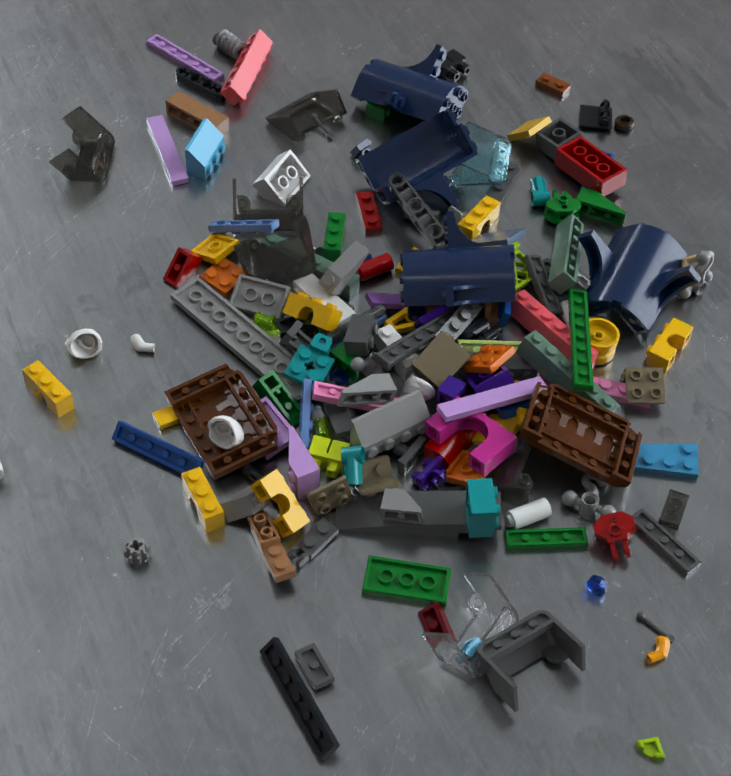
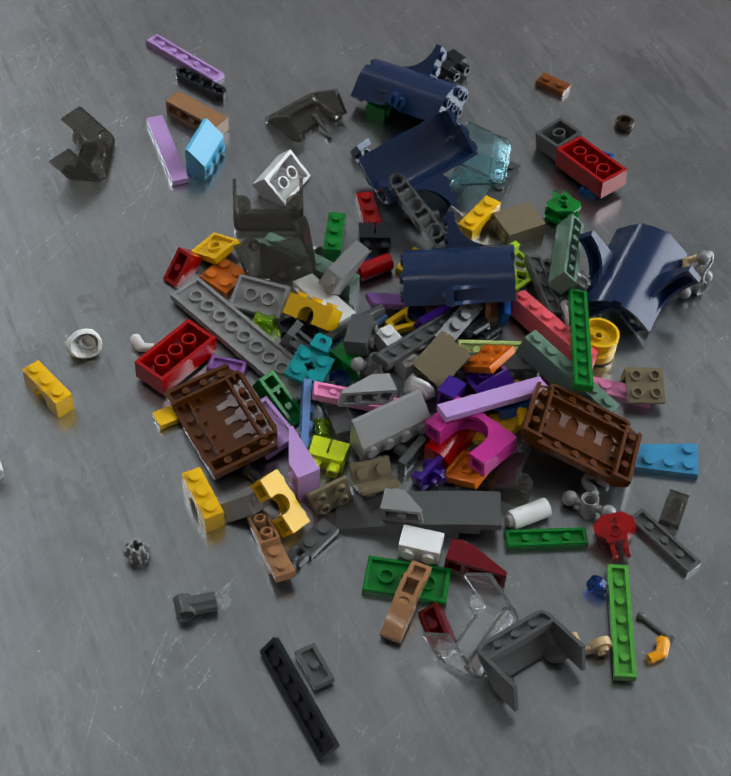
blue plate [112,421,205,473] -> none
medium blue plate [208,219,279,234] -> none
white hair [208,415,244,449] -> none
light grey piece [212,29,246,60] -> none
coral brick [220,29,273,106] -> none
teal piece [341,446,365,487] -> none
medium azure tile [456,637,482,662] -> none
teal brick [465,478,500,538] -> none
sand blue tile [471,228,526,245] -> none
yellow tile [507,116,552,141] -> none
teal piece [530,176,550,206] -> none
green slope [576,187,626,227] -> none
black hinge [579,99,612,130] -> none
lime tile [635,737,665,761] -> none
yellow arch [645,318,693,373] -> none
none -> red brick [134,319,216,396]
none -> dark grey piece [173,591,218,622]
none -> medium lavender tile [206,355,248,376]
none -> black hips [358,222,392,255]
none -> medium nougat slope [380,560,432,644]
none -> white brick [397,525,445,565]
none -> dark red slope [444,538,507,587]
none -> dark tan brick [490,202,546,245]
none -> tan plate [572,632,612,656]
none -> bright green plate [606,564,637,682]

